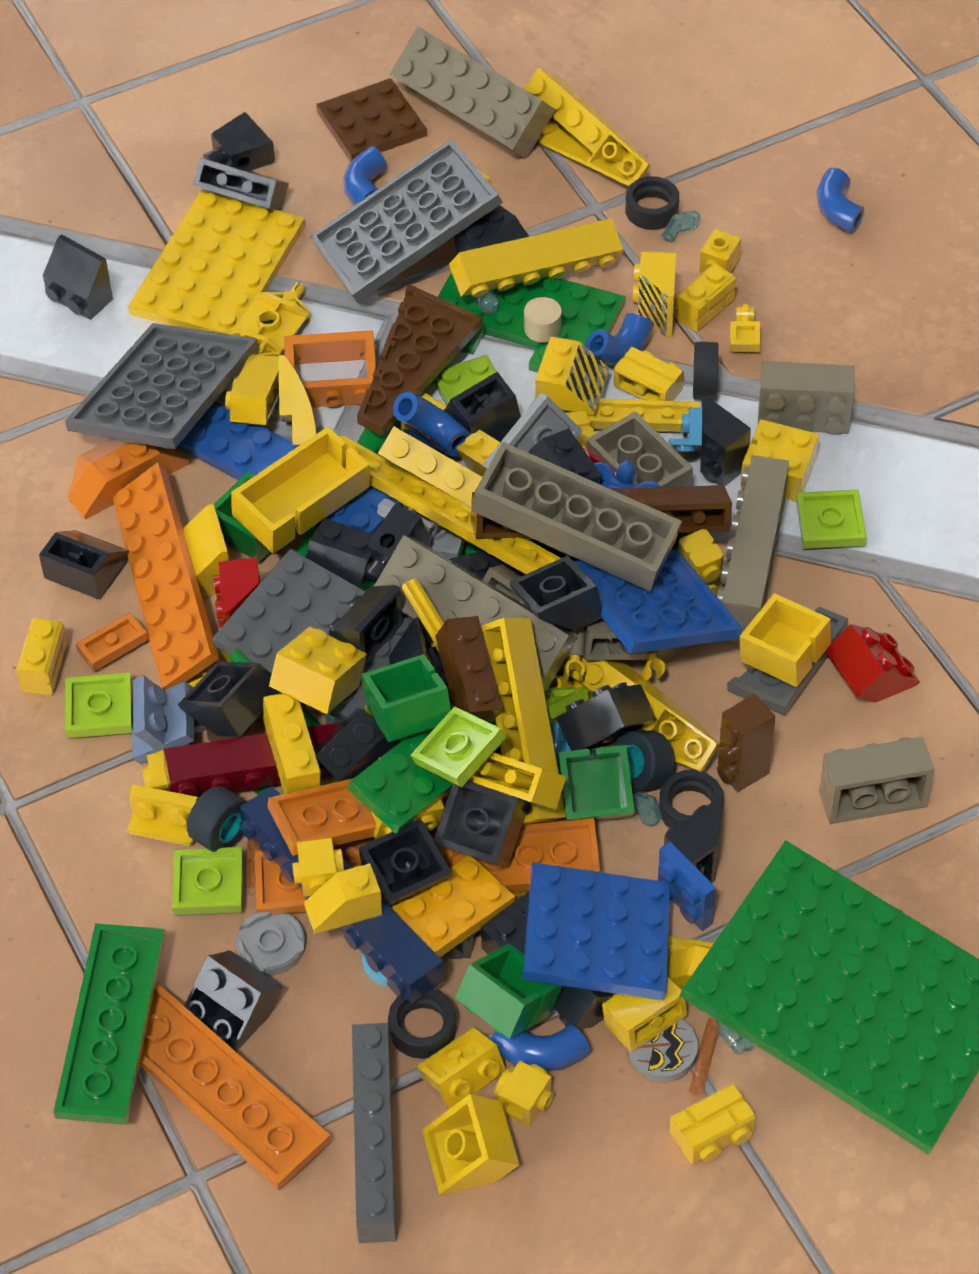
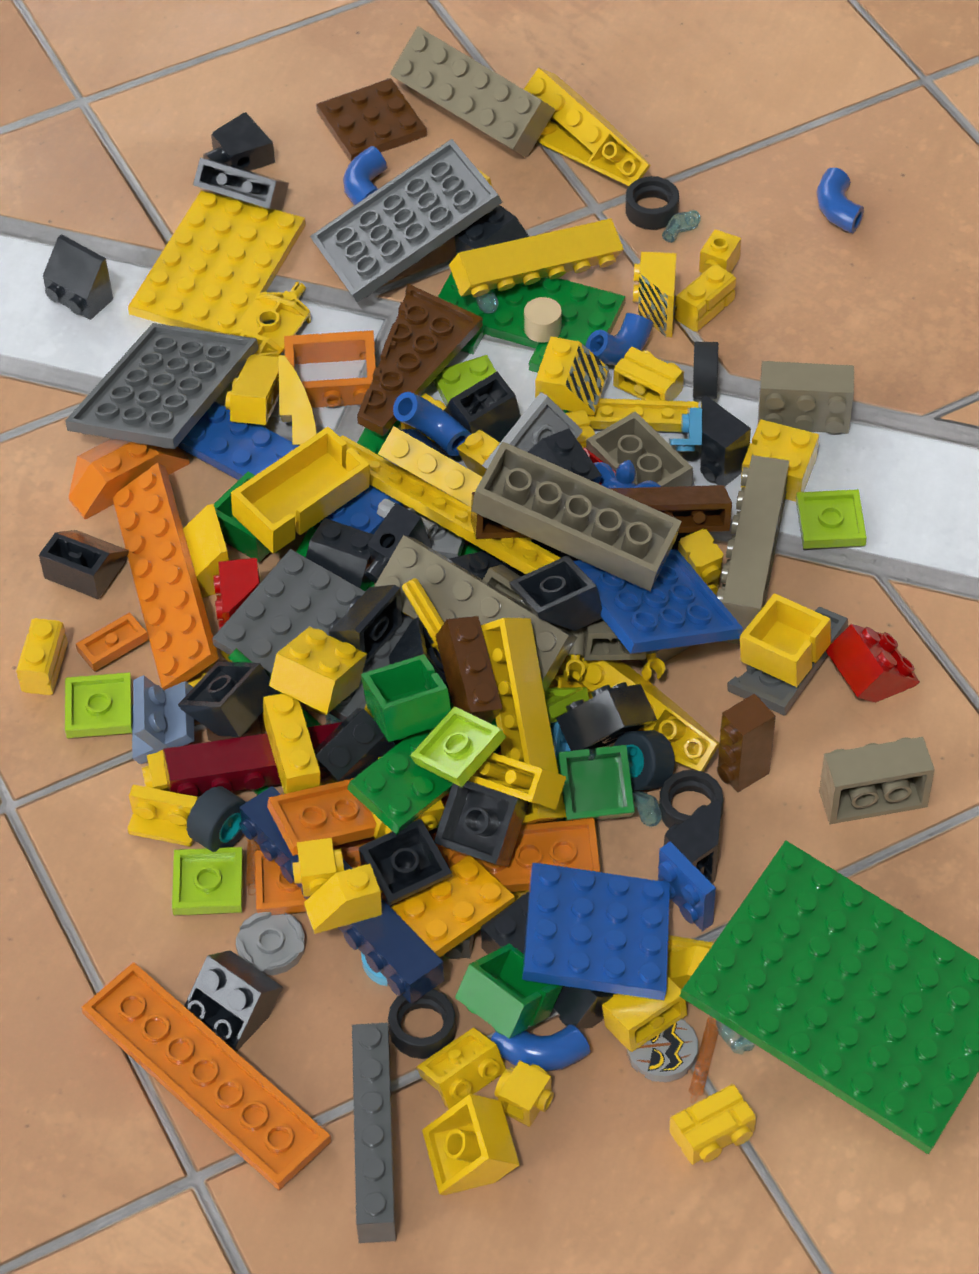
green plate [53,923,166,1125] -> none
yellow plate [730,303,760,352] -> none

